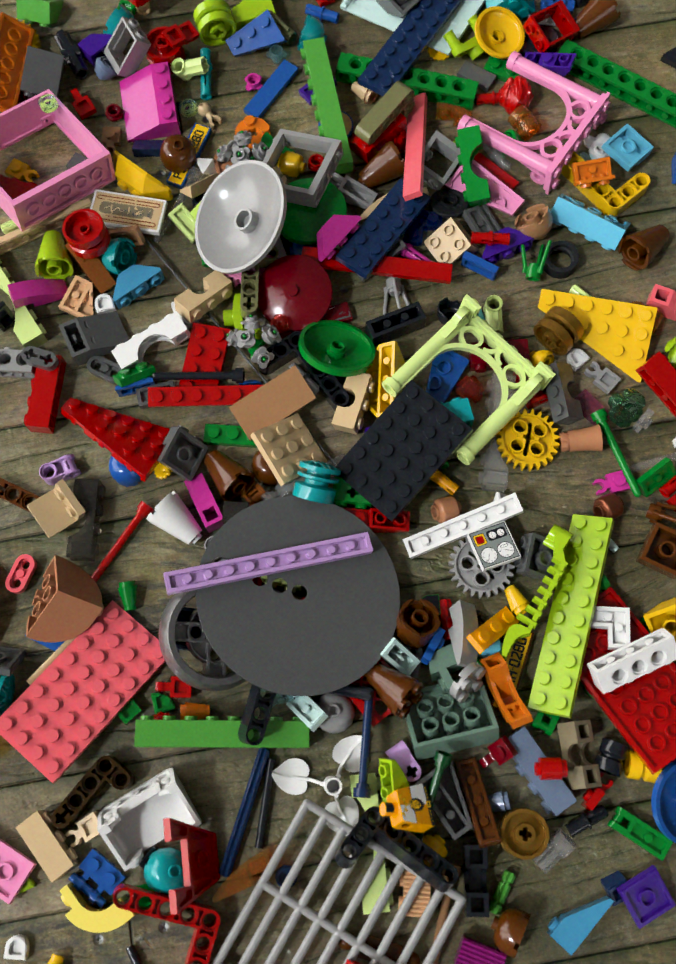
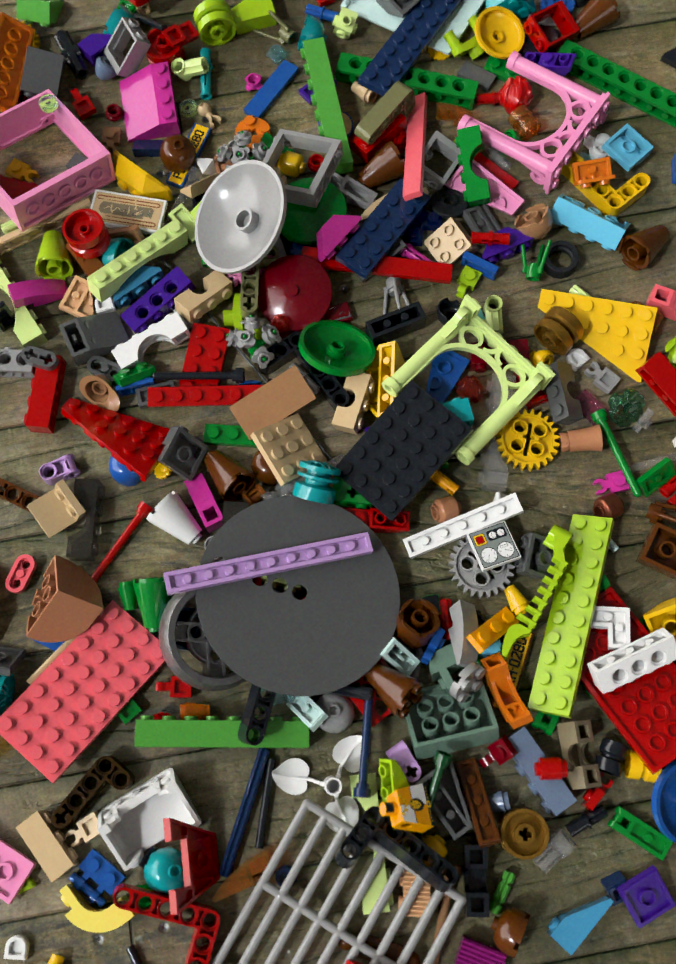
green tile [151,693,177,714] -> none
blue wing [225,9,287,57] -> none
none -> medium nougat piece [79,375,120,412]
none -> yellowish green arch [87,219,188,303]
none -> dark purple brick [120,266,196,334]
none -> black bar [133,12,167,31]
none -> green cone [133,577,171,632]
none -> yellowish green brick [332,6,358,39]
none -> lime plate [456,265,482,299]

